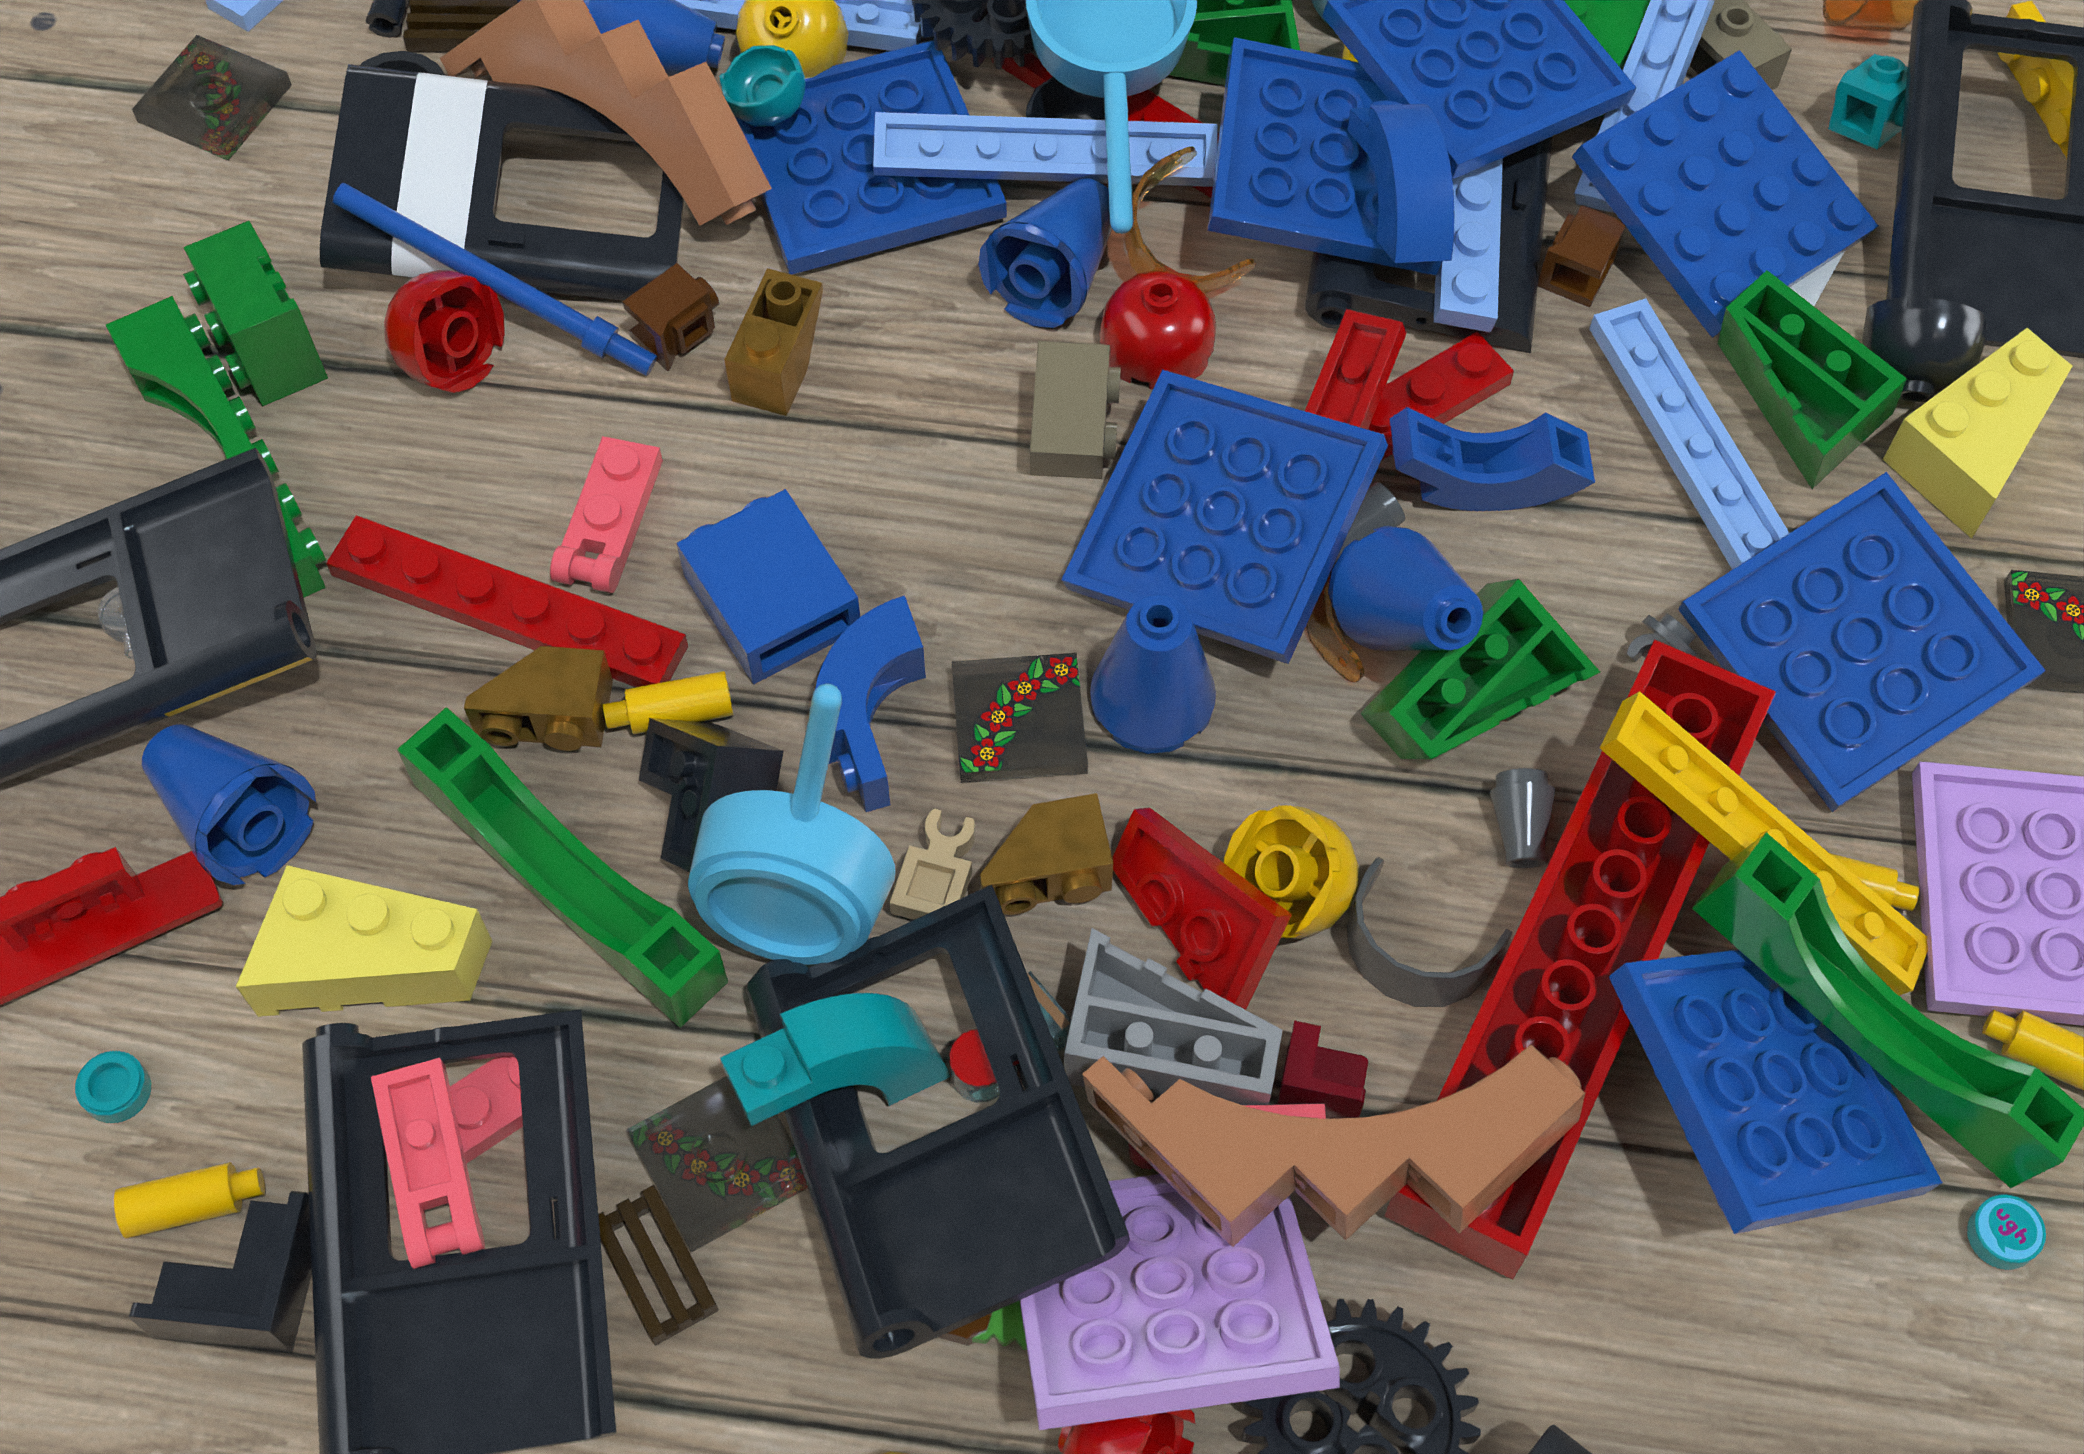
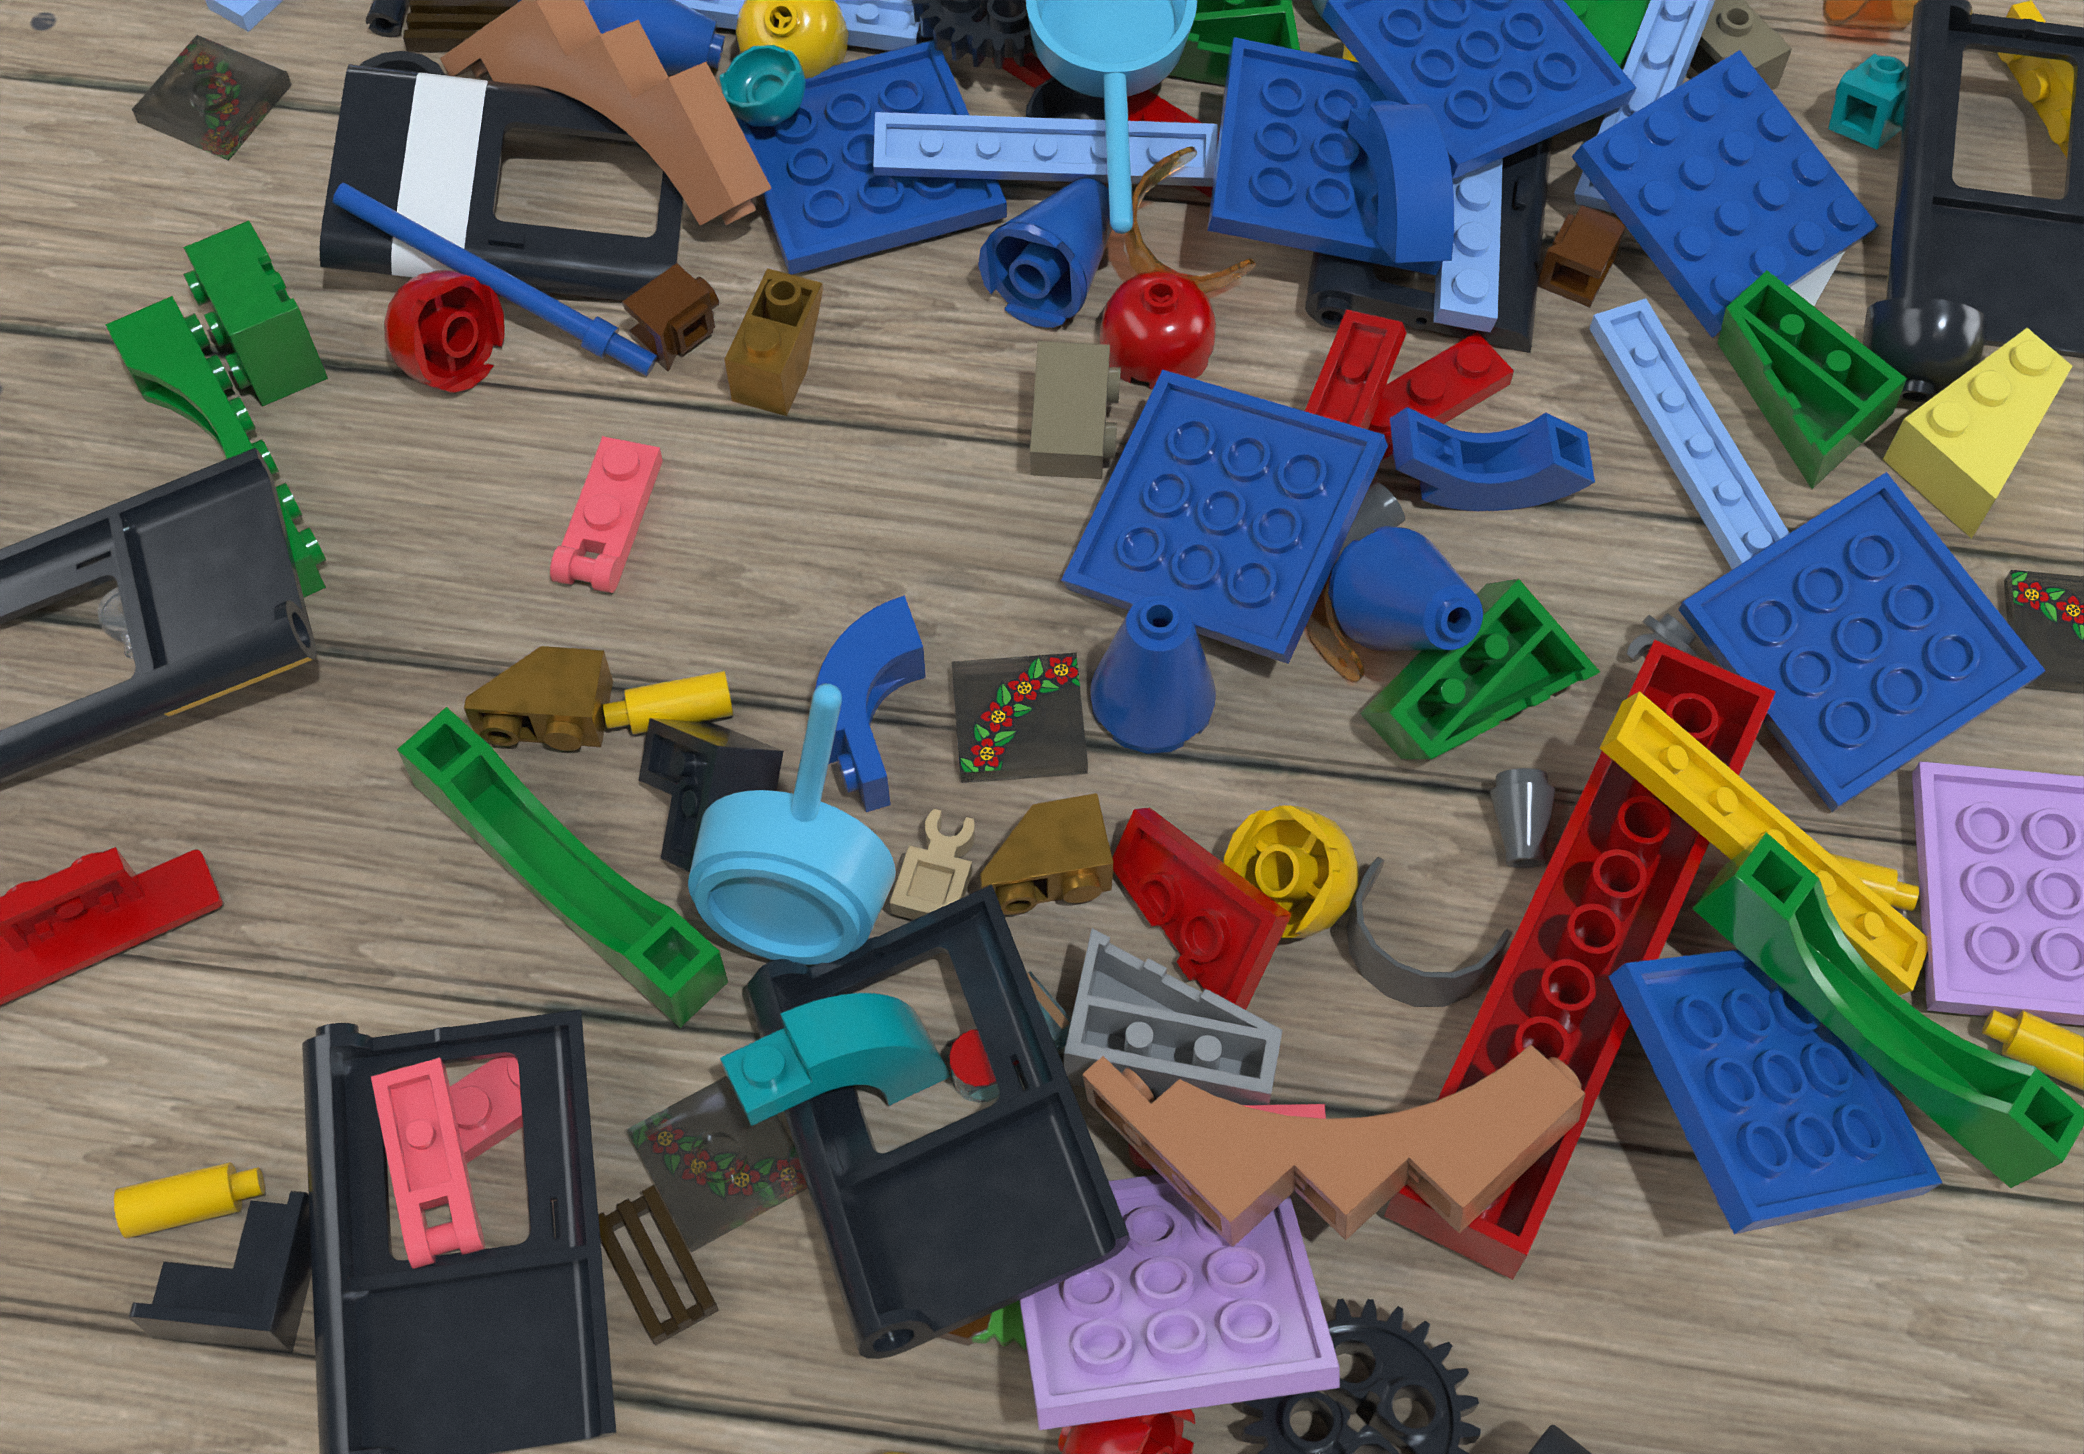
teal tile [75,1051,152,1123] -> none
blue cone [142,724,316,885] -> none
light yellow wedge [236,865,492,1017] -> none
red plate [326,515,688,687] -> none
blue brick [676,489,860,685] -> none
dark red panel [1277,1020,1368,1119] -> none
teal tile [1967,1194,2046,1270] -> none

